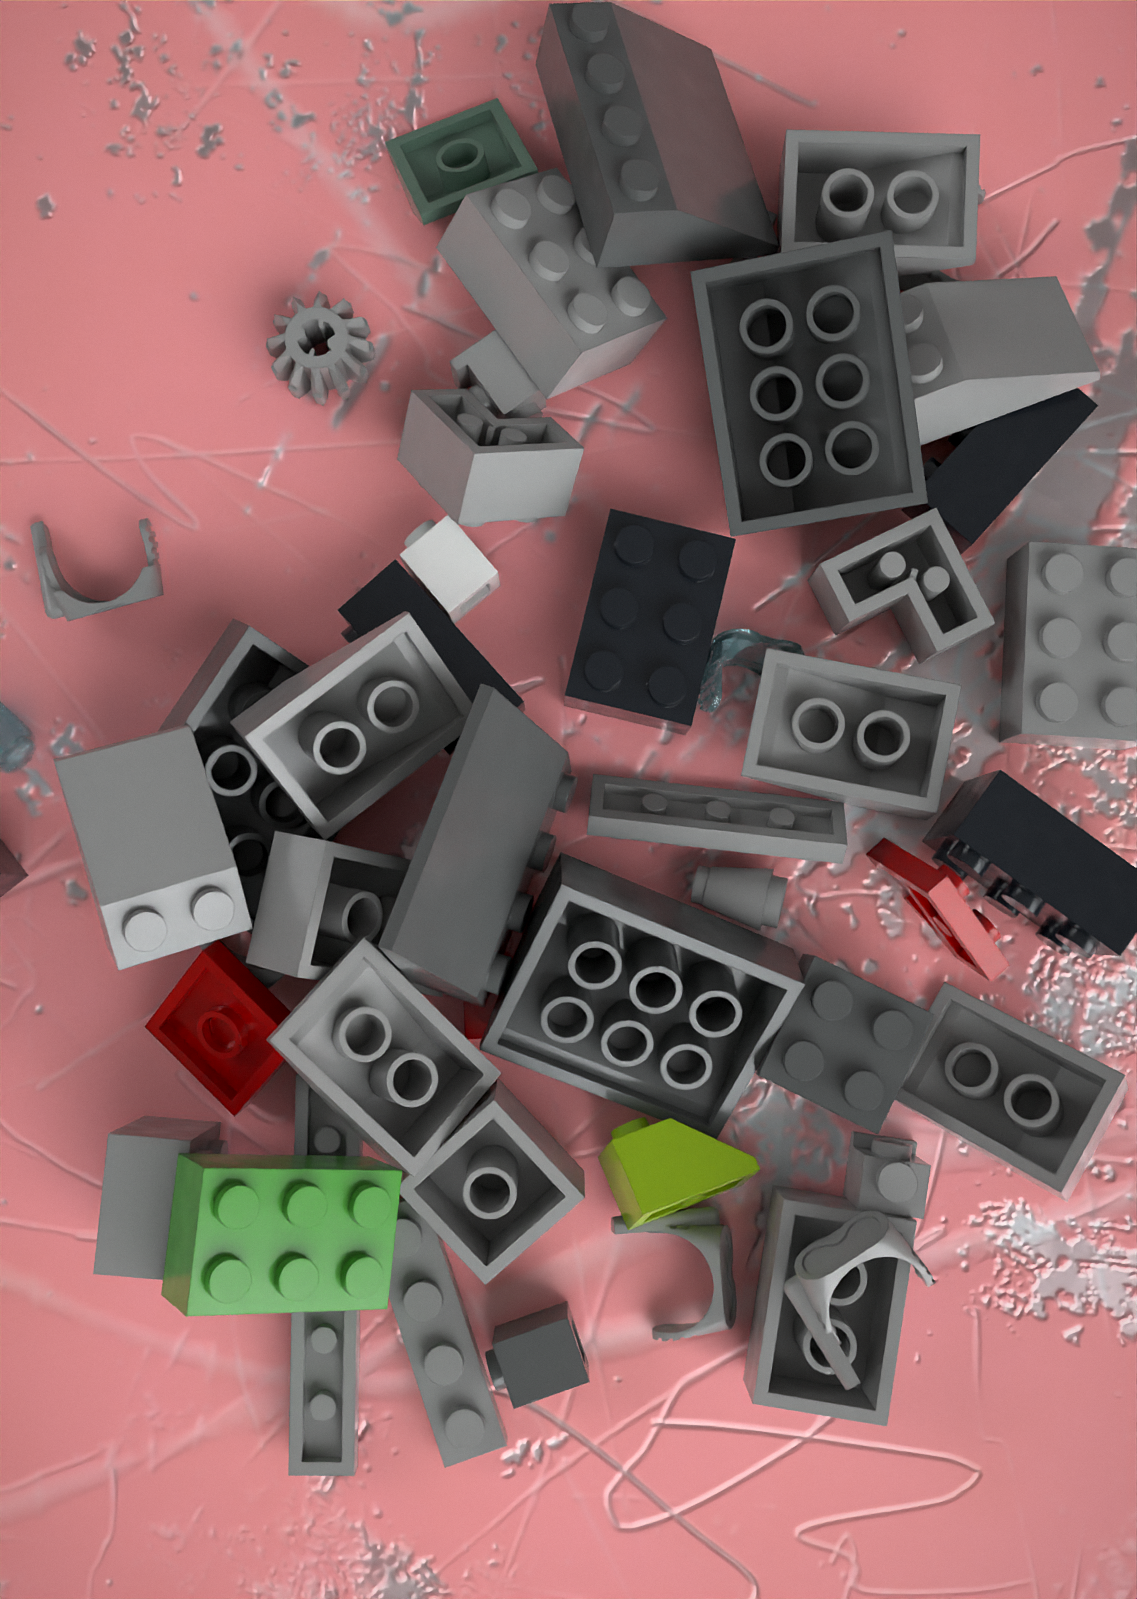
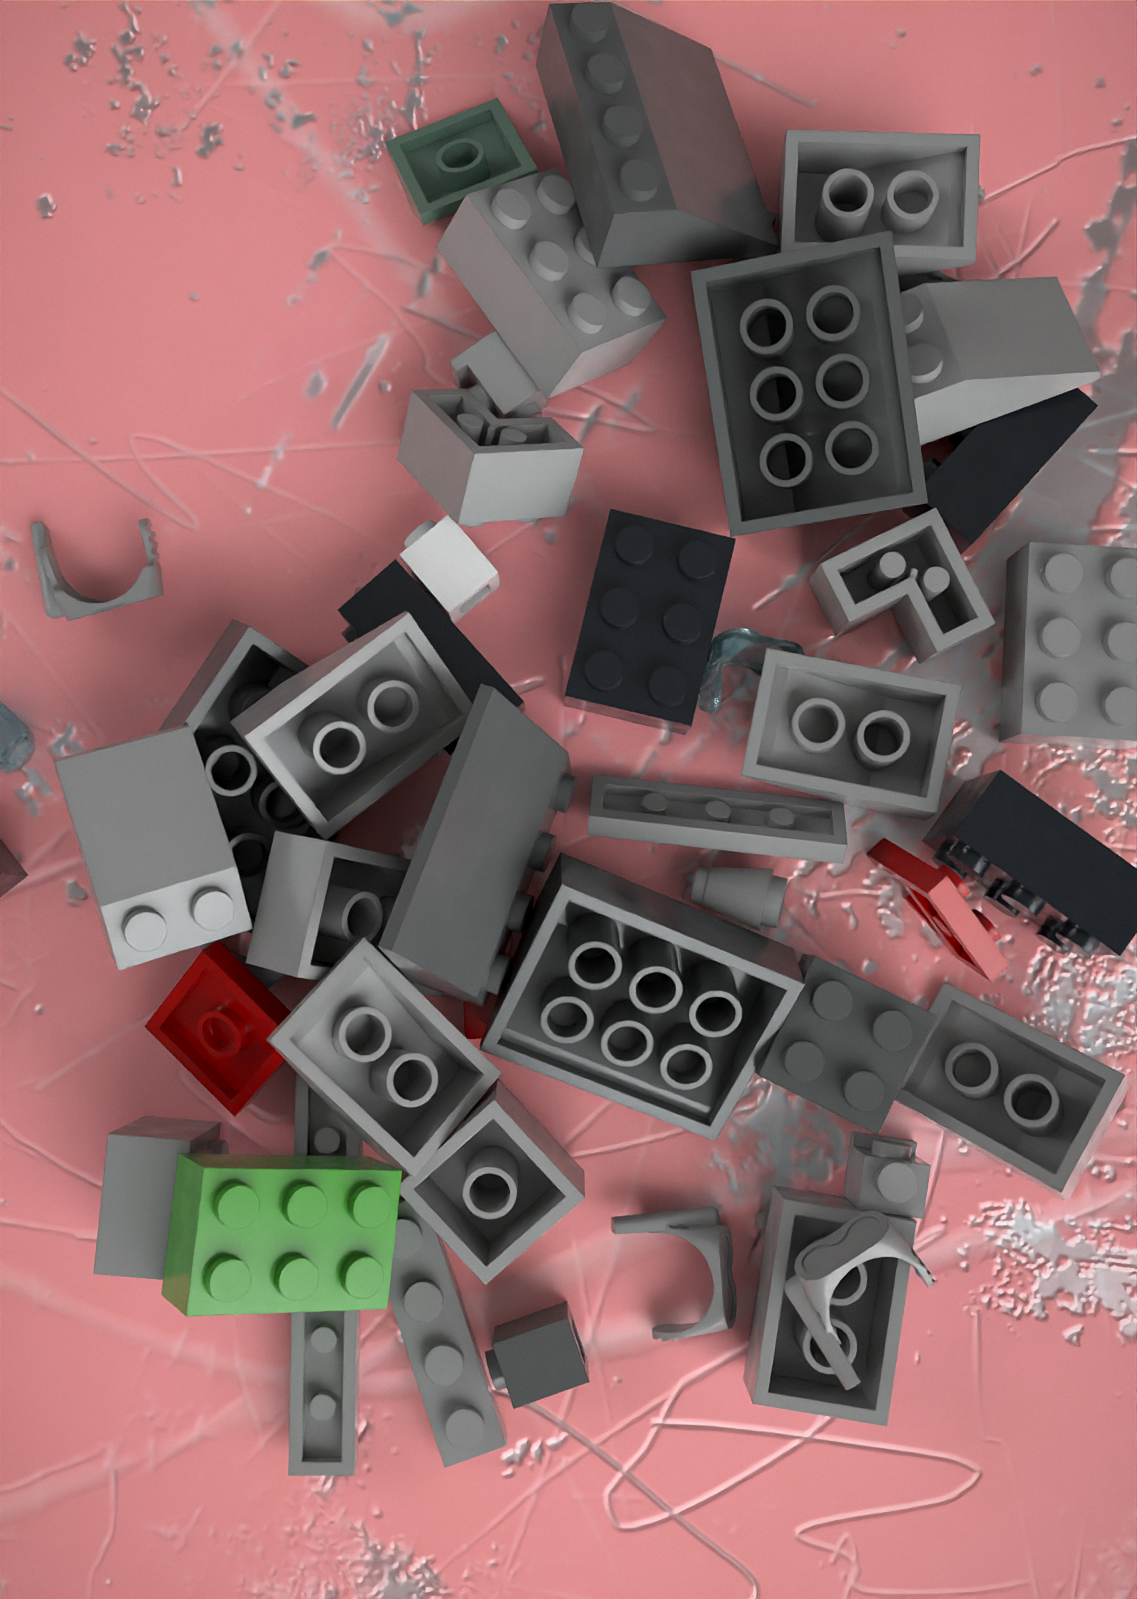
light grey gear [266,291,375,406] -> none
lime slope [598,1117,760,1230] -> none

